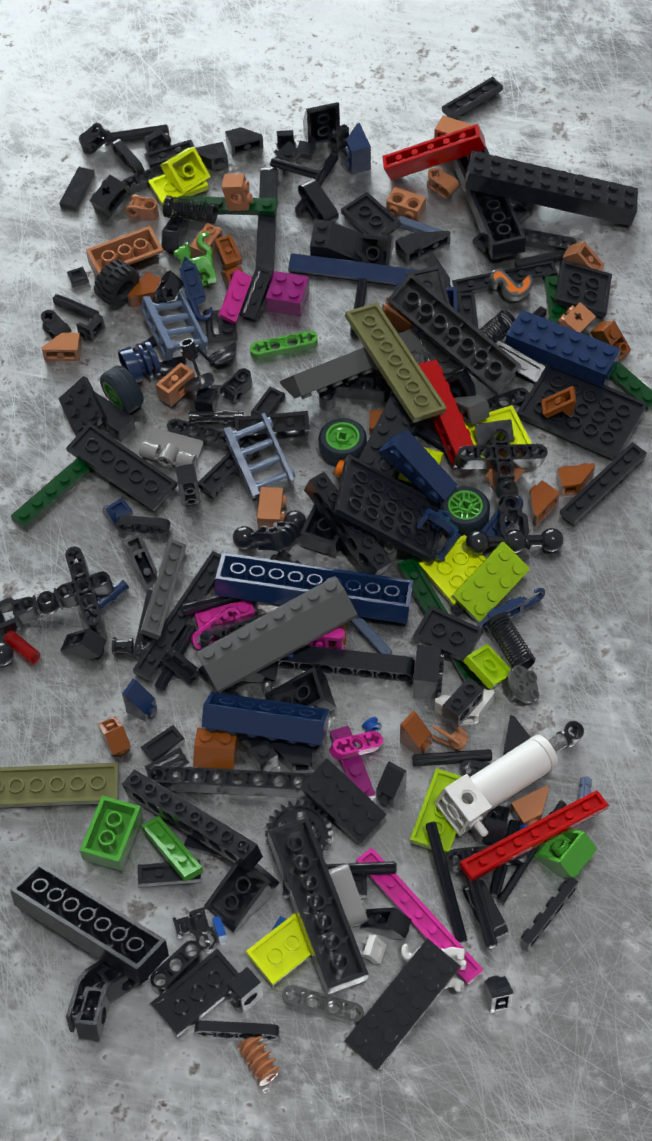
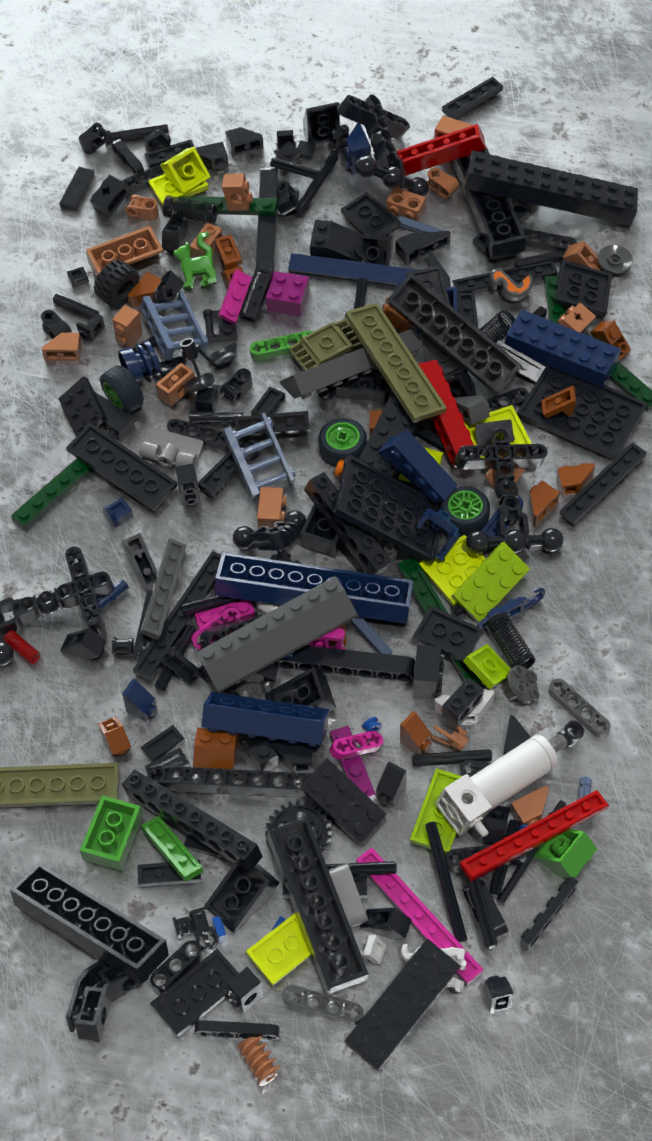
black beam [115,515,171,535] -> none
dark blue plate [179,256,213,322] -> none
black beam [298,179,339,222] -> none
none -> nougat brick [112,305,143,348]
none -> black piece [277,181,299,215]
none -> olive plate [289,318,364,371]
none -> black piece [337,94,429,197]
none -> dark grey beam [549,678,611,738]
none -> dark grey dish [598,245,633,273]

